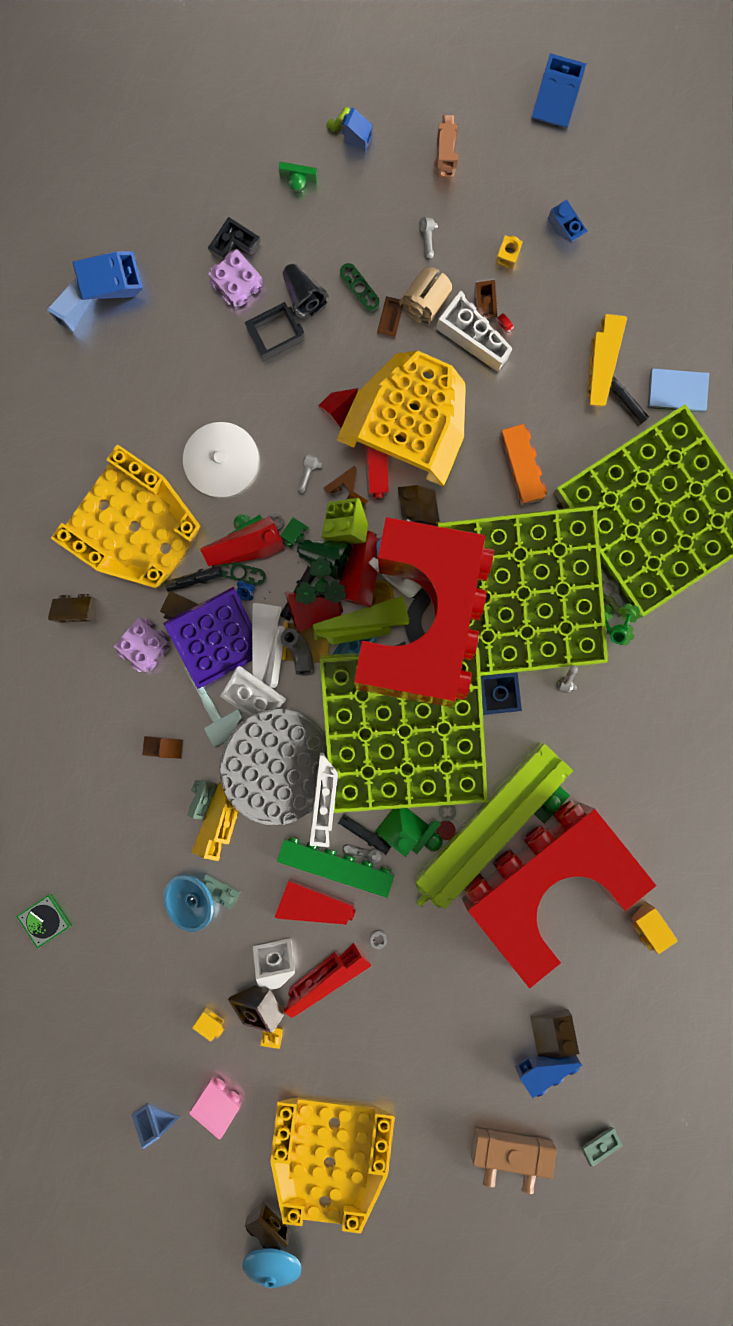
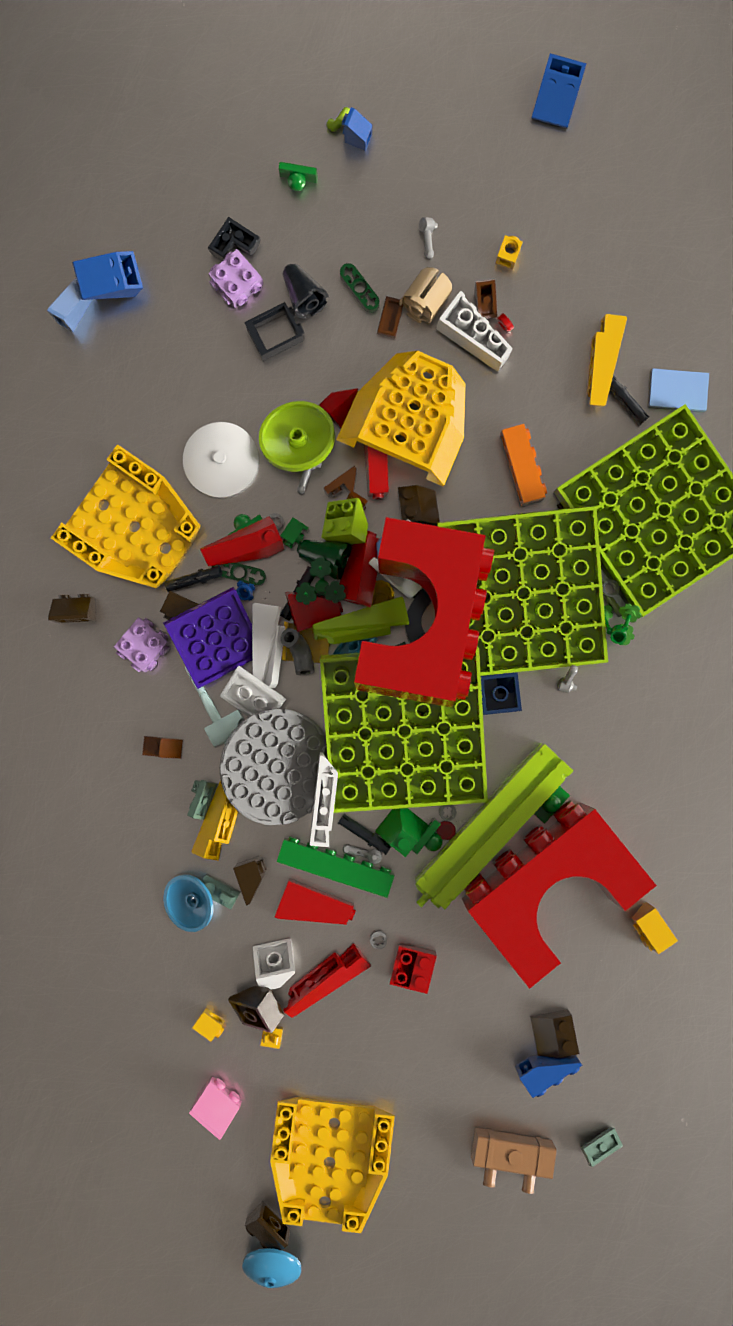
tile [16,894,71,948] -> none
medium blue slope [132,1104,181,1149] -> none
nougat hips [433,115,458,178] -> none
blue slope [548,200,587,242] -> none
none -> dark brown slope [233,856,267,905]
none -> lime dish [259,401,335,472]
none -> red slope [389,945,437,994]

